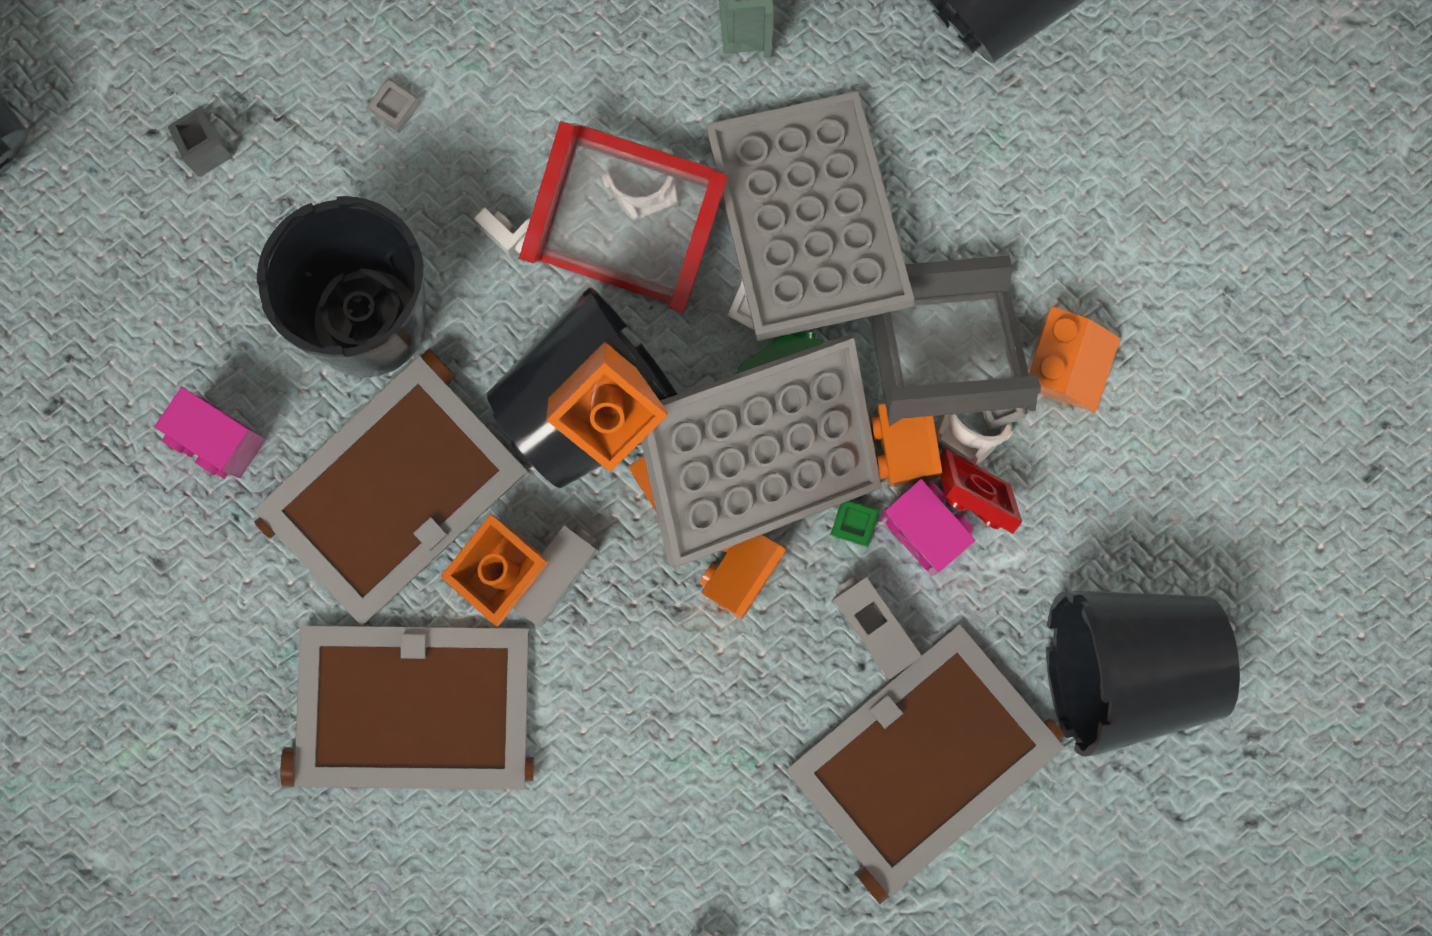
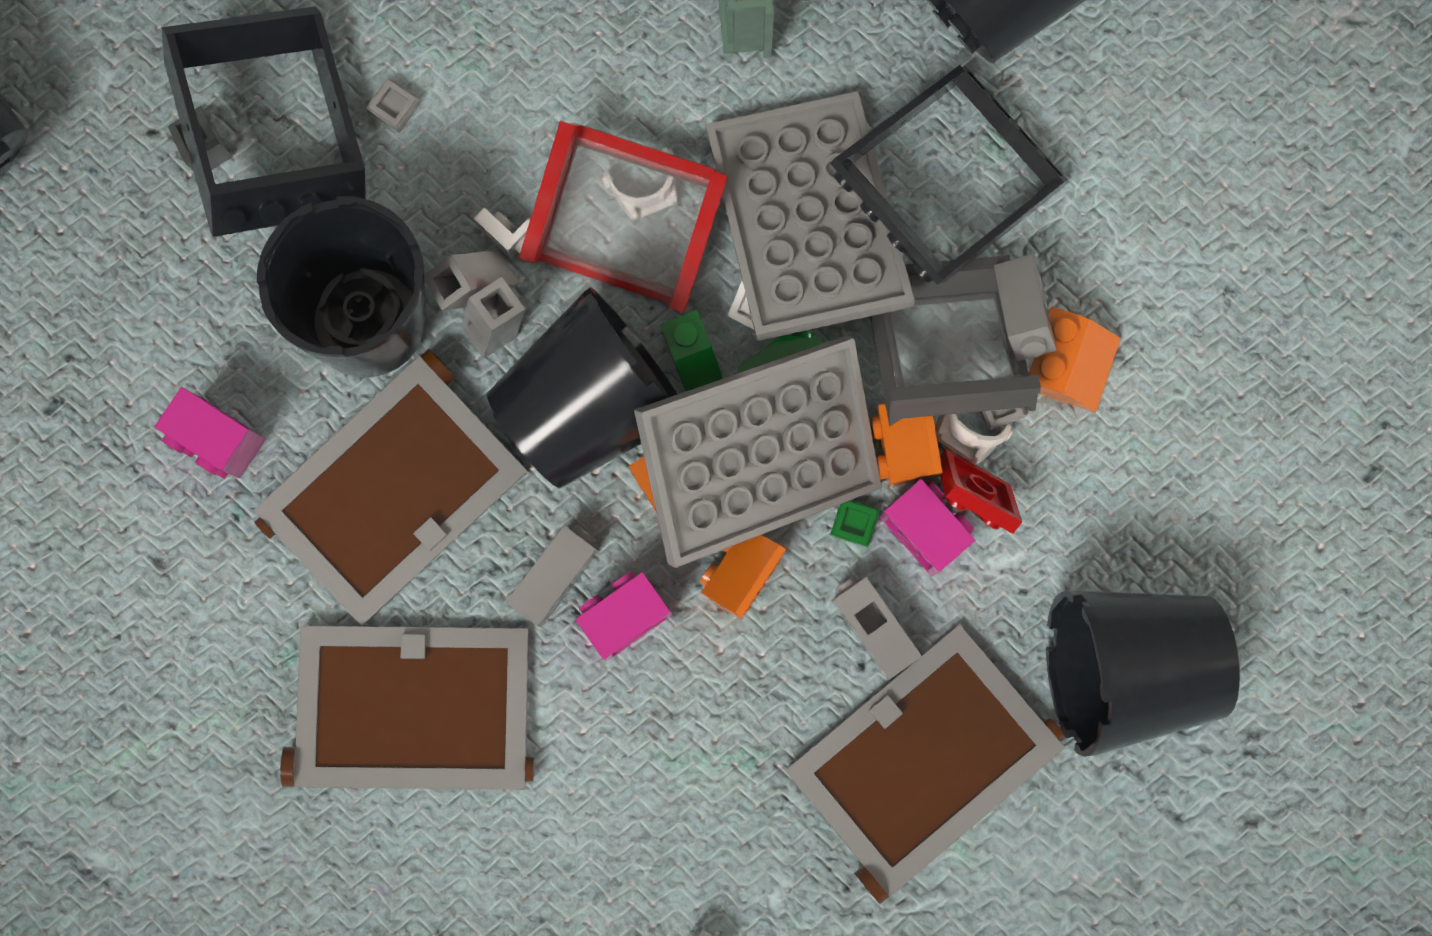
orange slope [440,514,548,627] -> none
orange slope [546,342,668,472] -> none
none -> black window [161,6,366,237]
none -> light grey brick [425,250,519,311]
none -> light grey brick [461,277,525,358]
none -> dark pink brick [575,571,673,661]
none -> green slope [660,310,723,392]
none -> black window [830,65,1069,285]
none -> light grey brick [994,254,1057,361]

